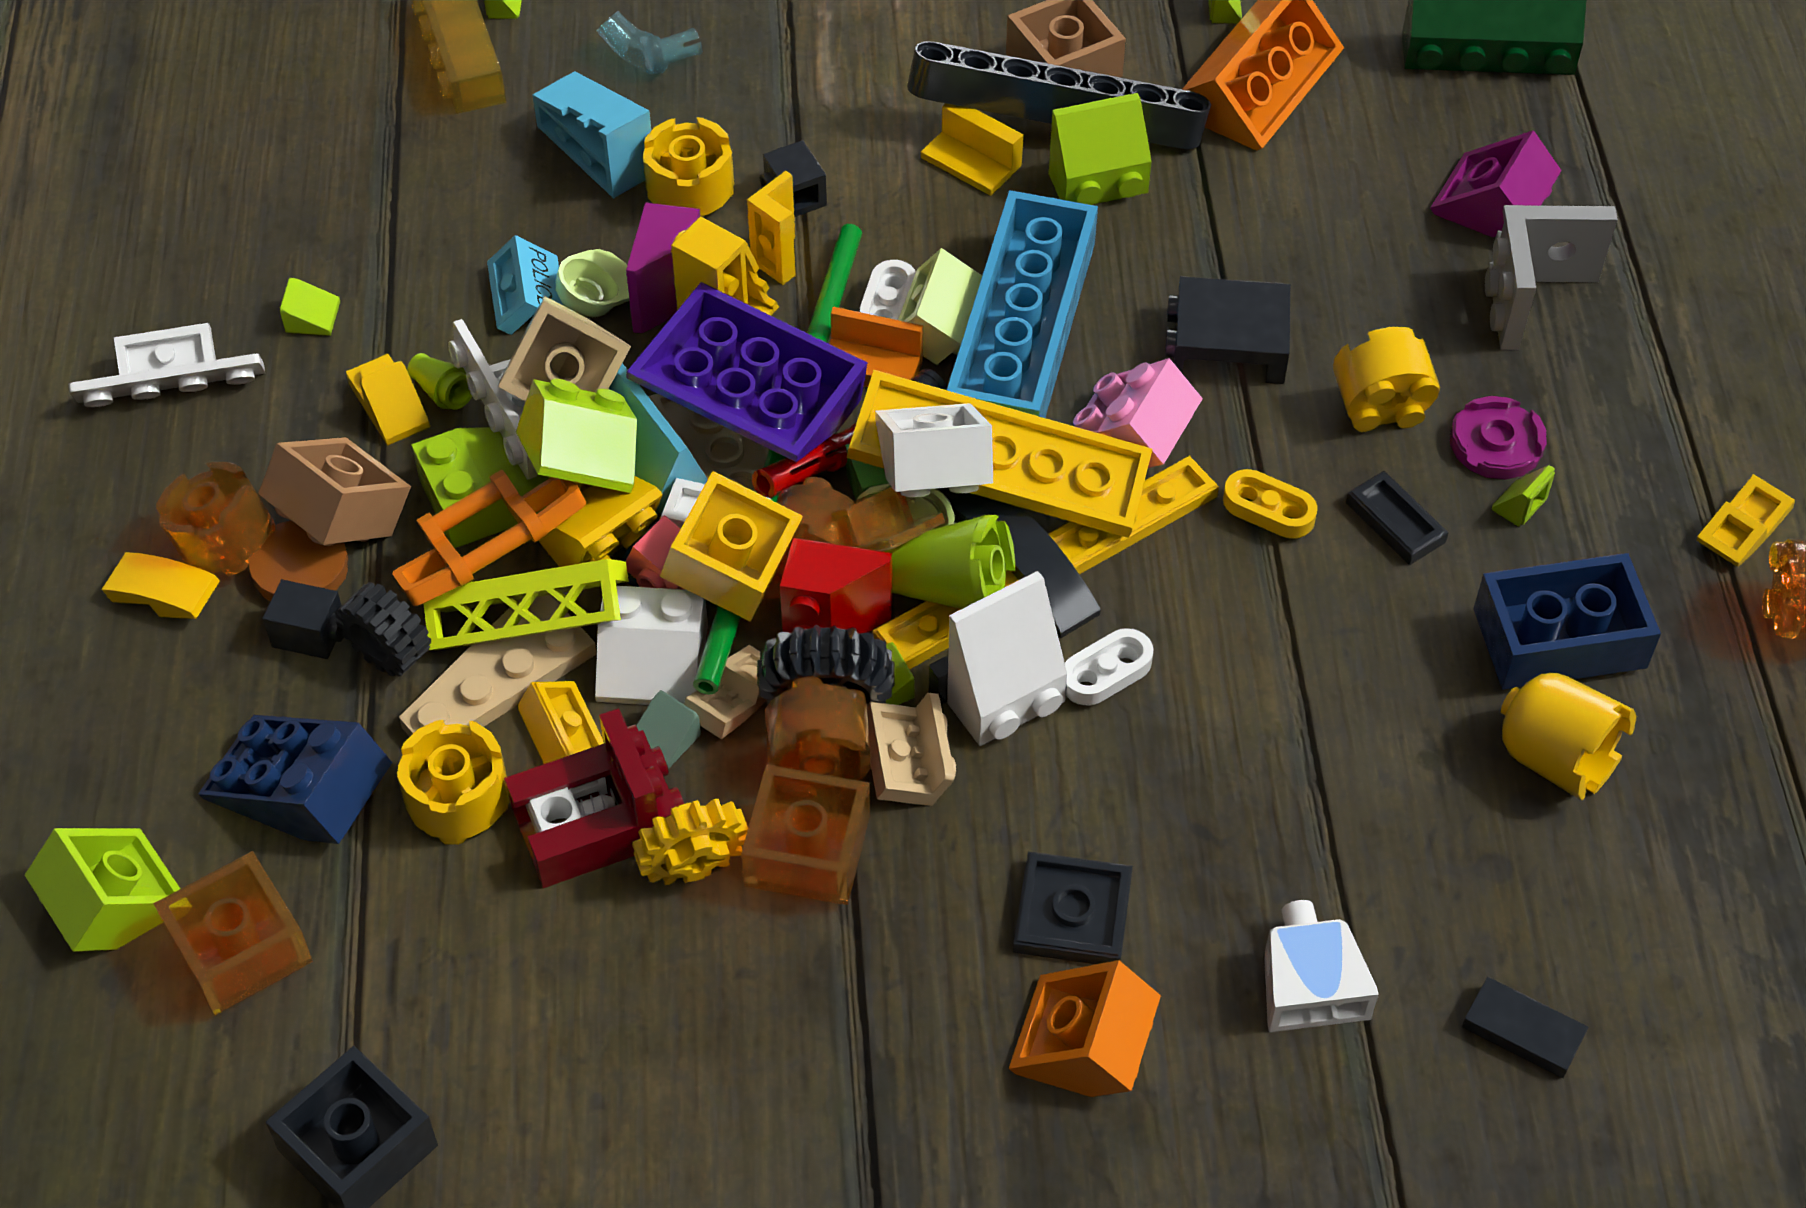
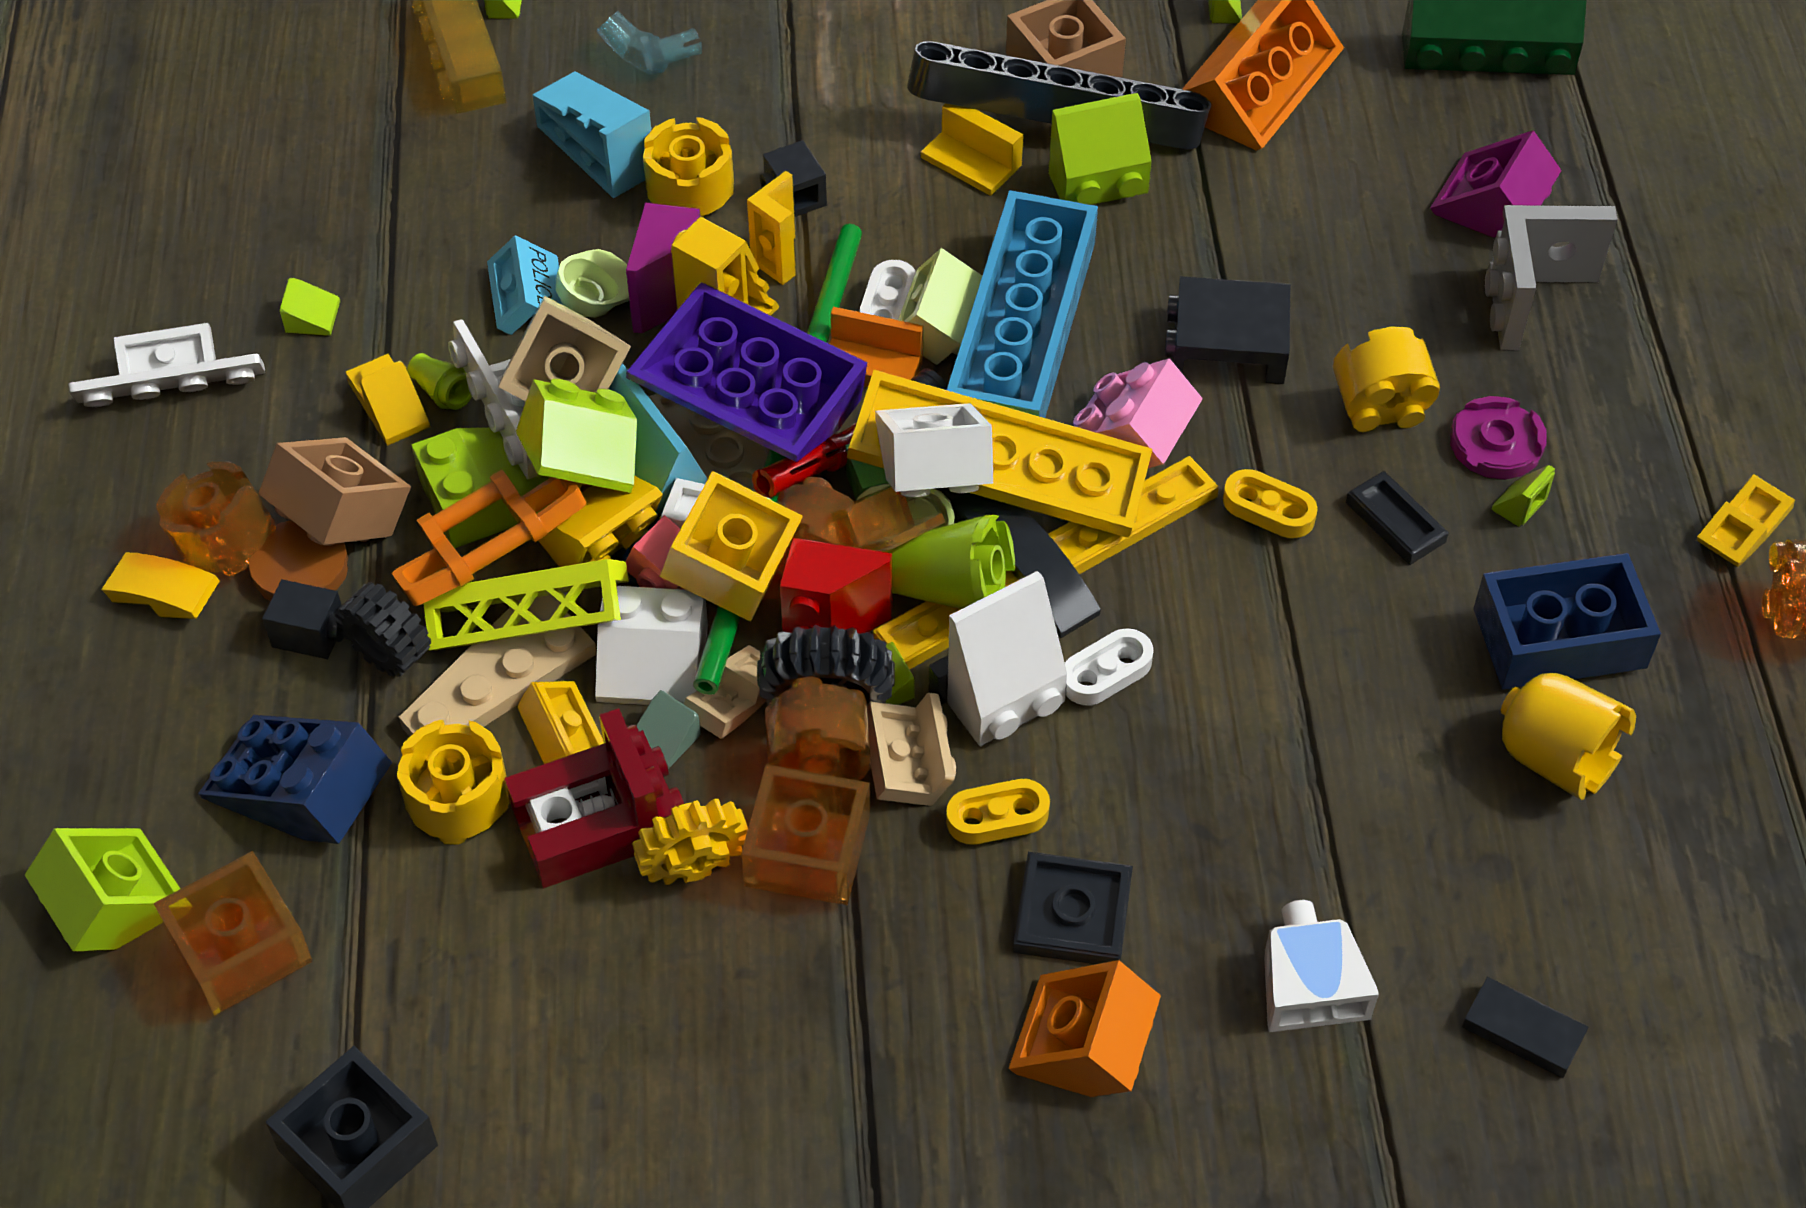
none -> yellow plate [946,779,1050,844]

